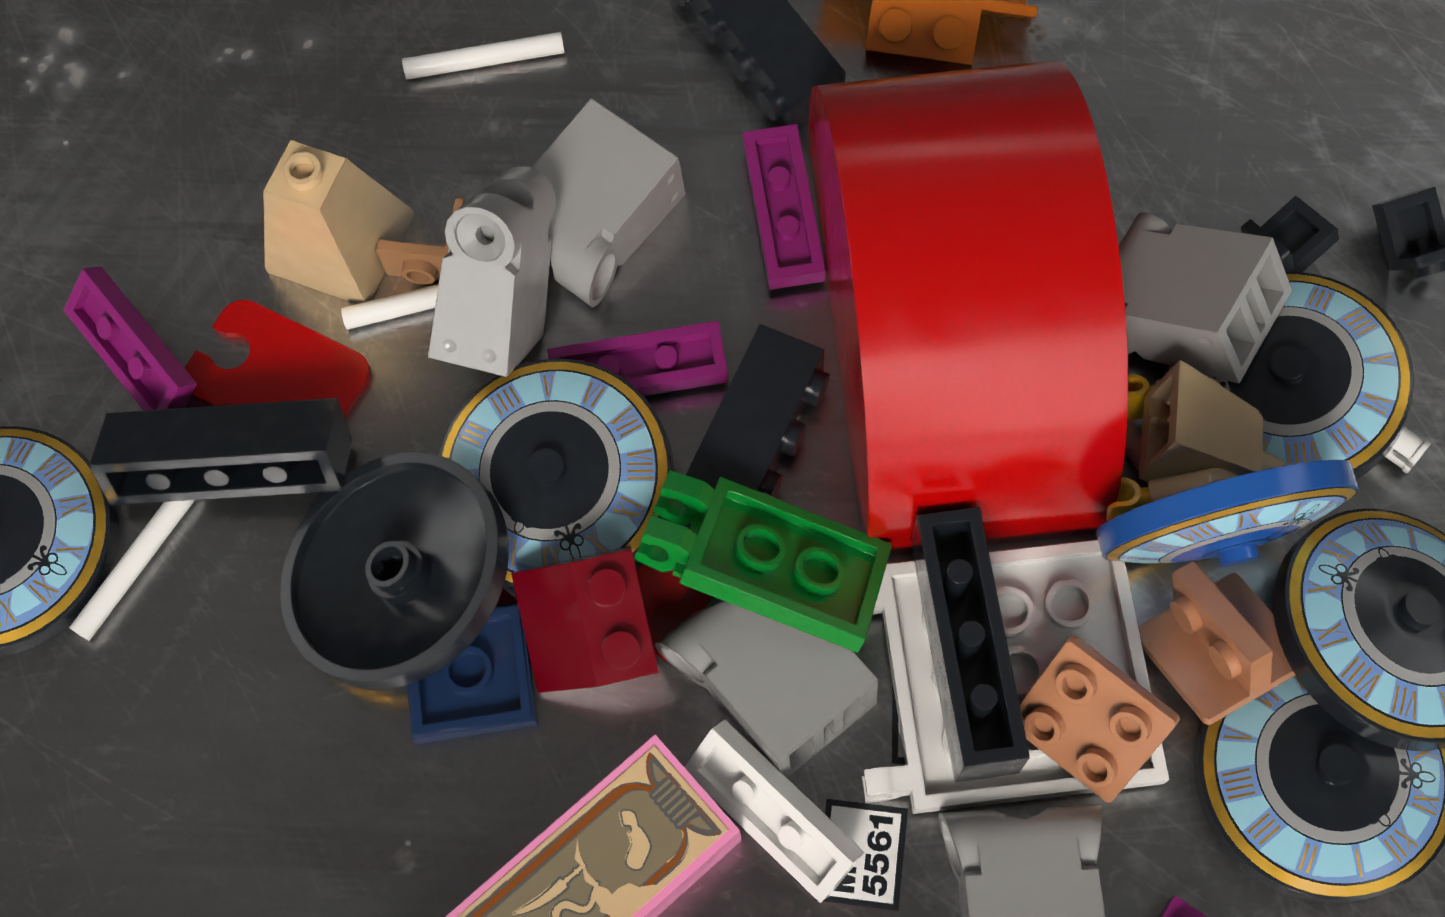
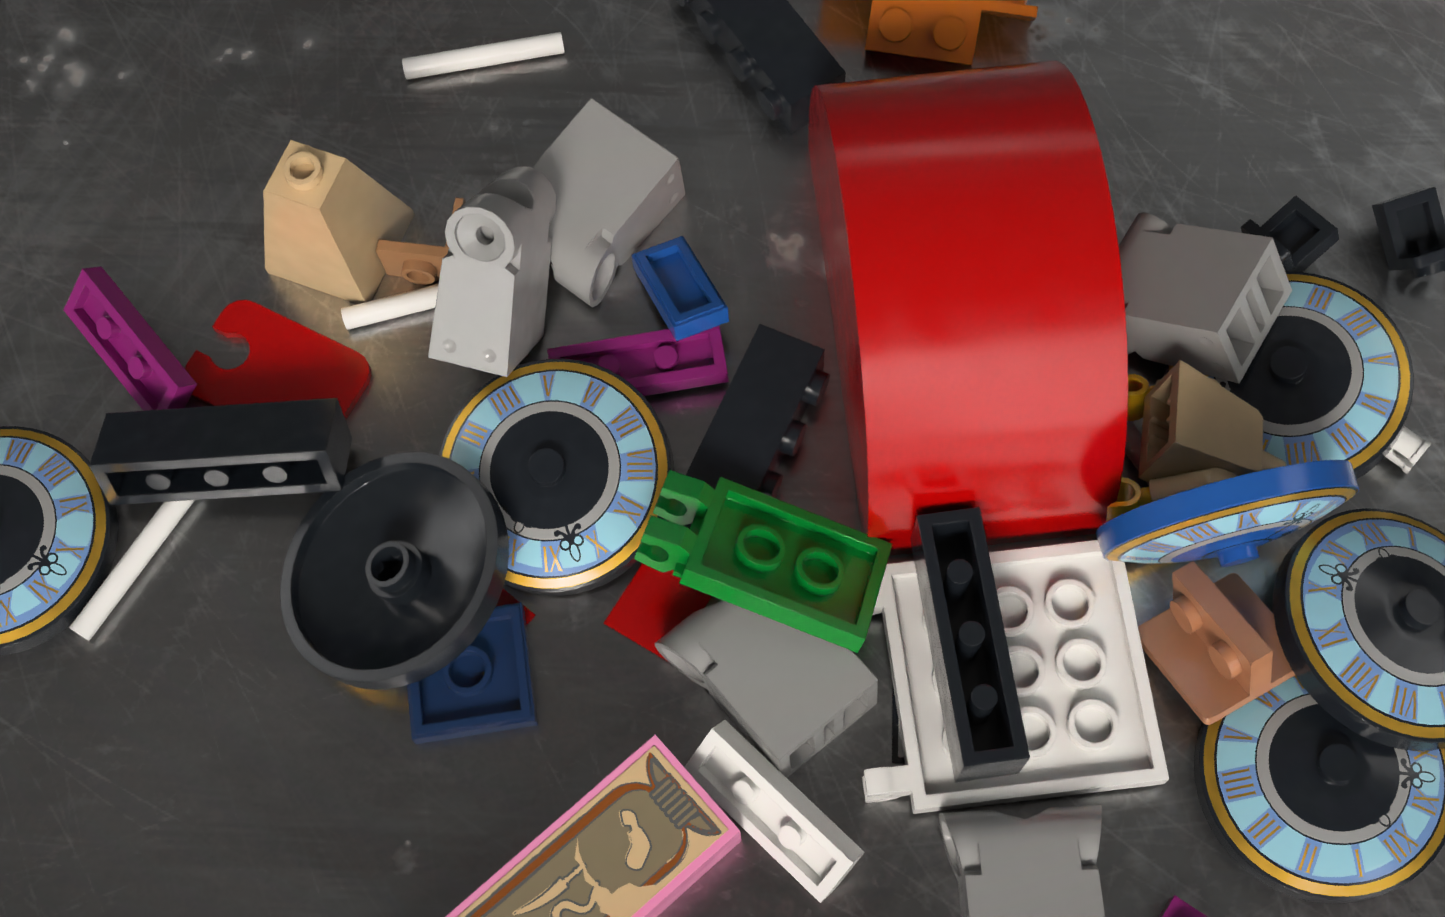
dark red slope [511,546,659,693] -> none
magenta plate [742,124,826,290] -> none
sticker [815,799,908,911] -> none
nougat bracket [1019,636,1180,803] -> none
none -> blue tile [631,236,729,341]

